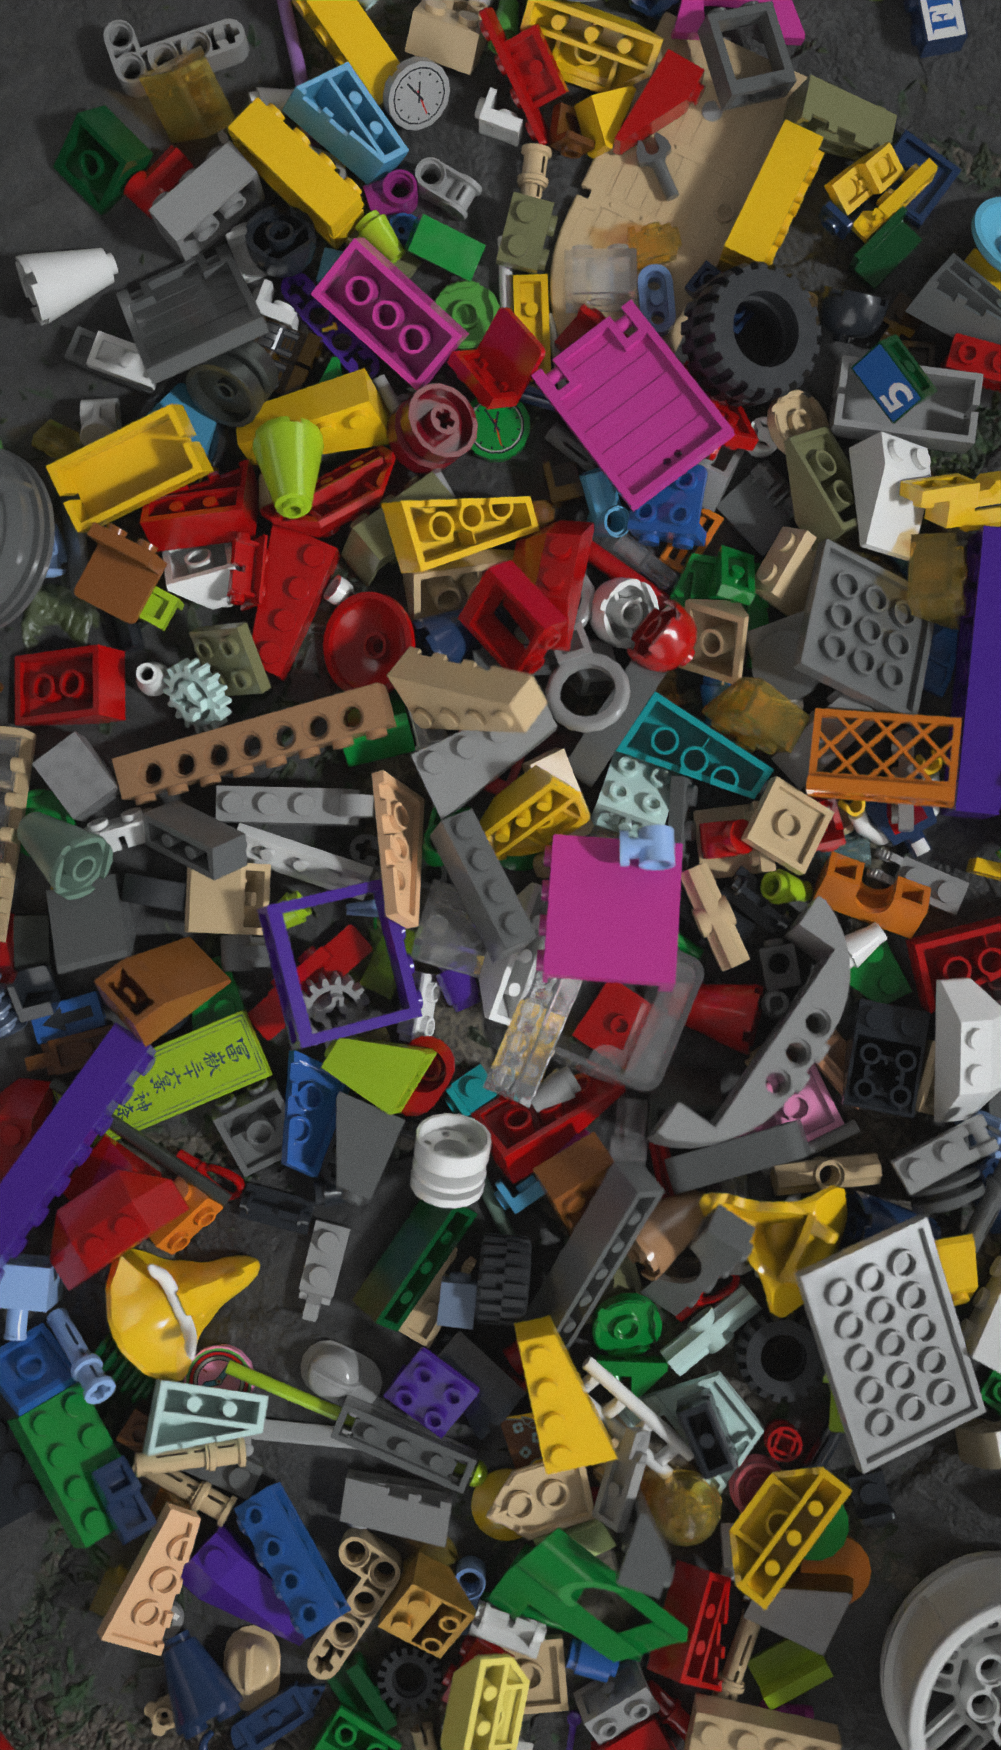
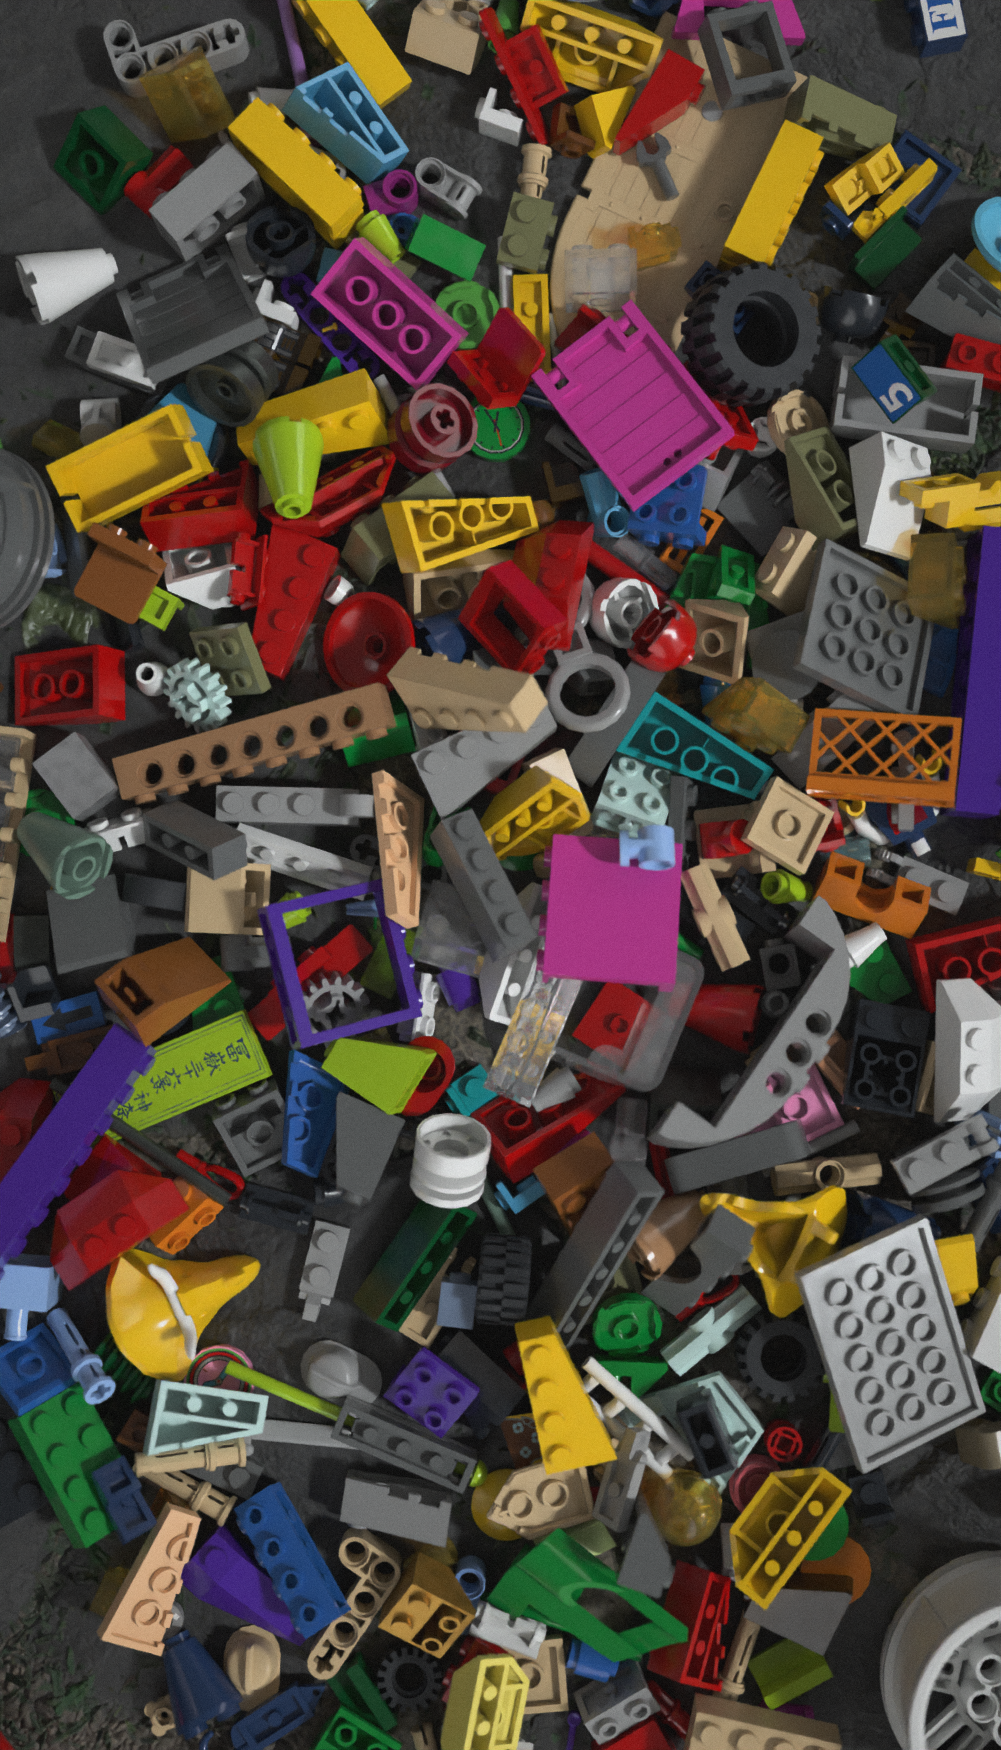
light grey tile [383,56,450,130] -> none
medium blue plate [637,264,676,337] -> none

